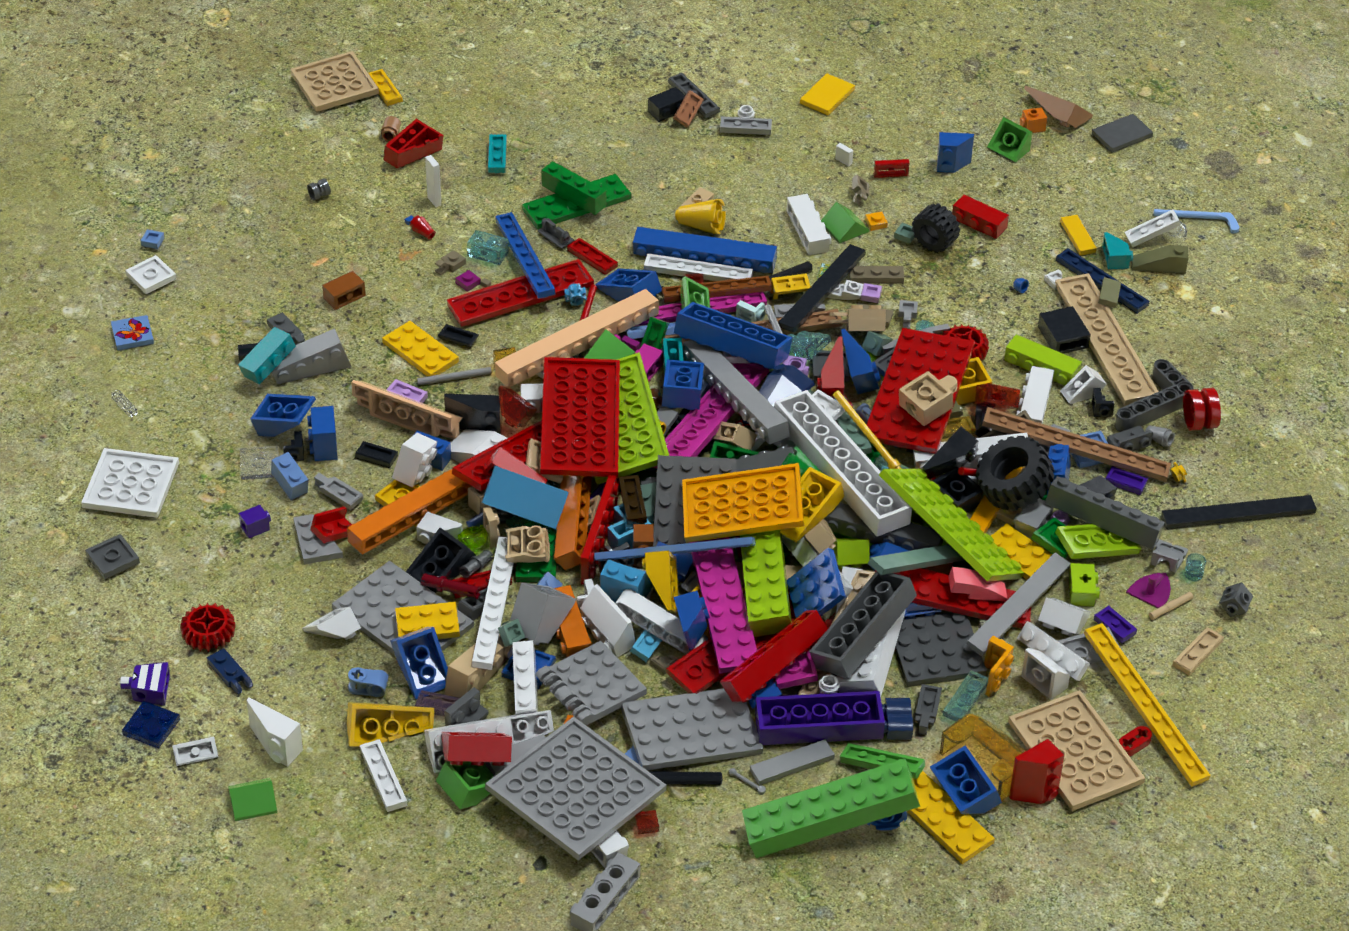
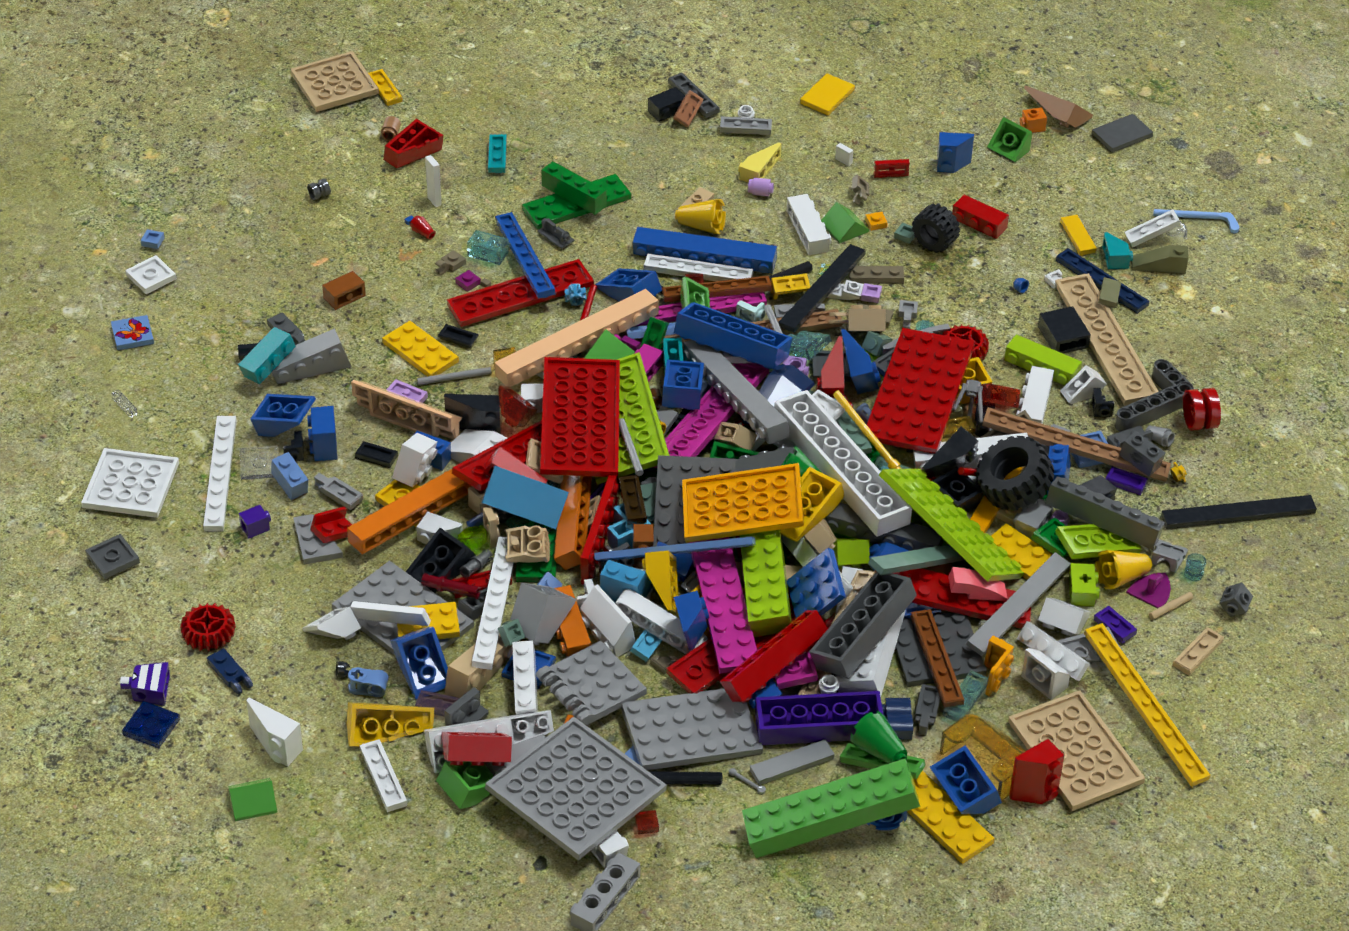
white slope [172,737,218,766] -> none
red tile [567,238,618,275] -> none
tan brick [899,371,957,426] -> none
red beam [1119,726,1152,756] -> none
none -> white plate [203,416,237,531]
none -> black hinge [336,661,351,678]
none -> white tile [351,601,431,626]
none -> light grey bar [619,418,644,476]
none -> light yellow slope [738,143,781,183]
none -> lavender brick [748,178,774,197]
none -> green cone [851,711,908,764]
none -> dark orange tile [911,609,964,708]
none -> light grey plant [953,380,983,423]
none -> yellow cone [1095,550,1152,590]
none -> dark grey brick [1119,431,1166,477]

